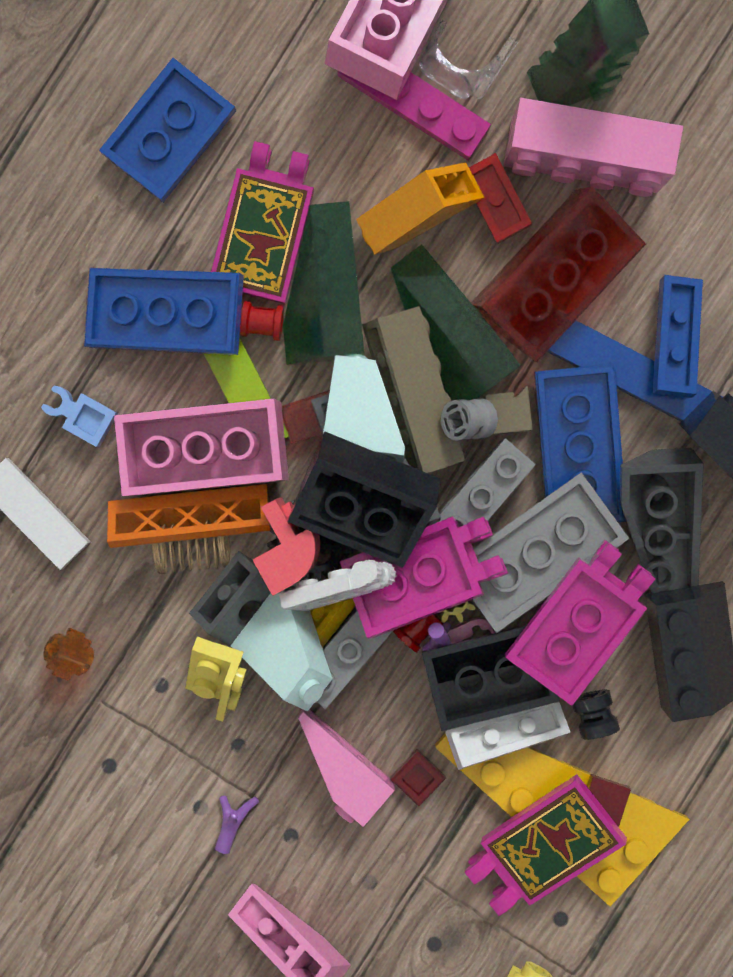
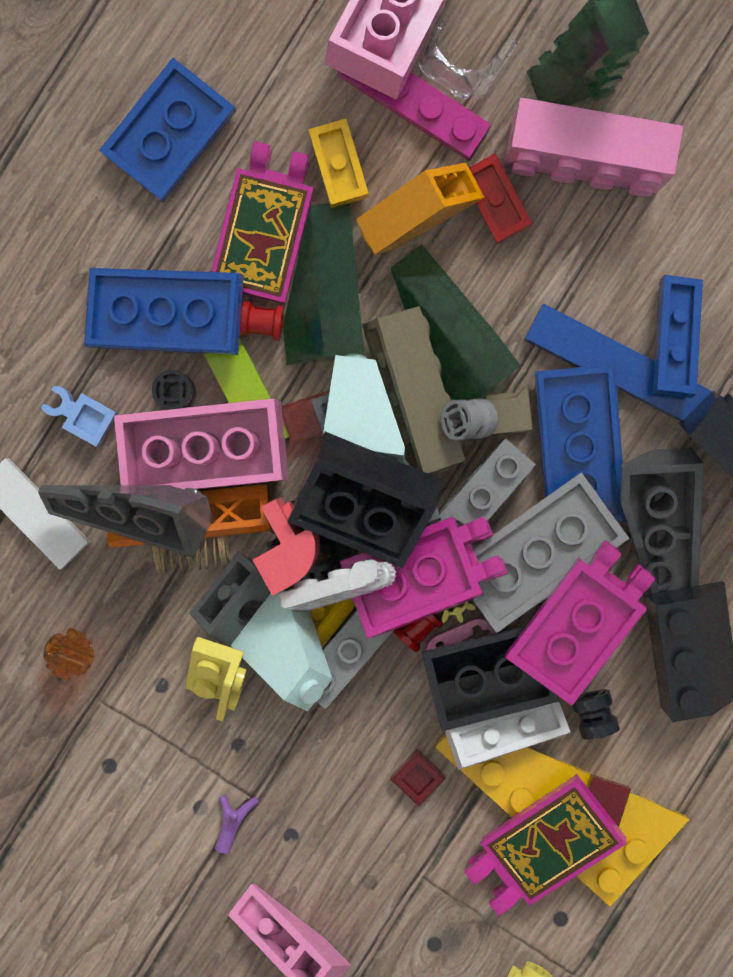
bright pink slope [298,709,395,827] -> none
medium lavender bar [422,622,452,651] -> none
clear red slope [469,187,646,362] -> none
none -> dark grey wedge [38,485,213,558]
none -> black wheel [151,370,197,410]
none -> yellow plate [308,118,369,208]

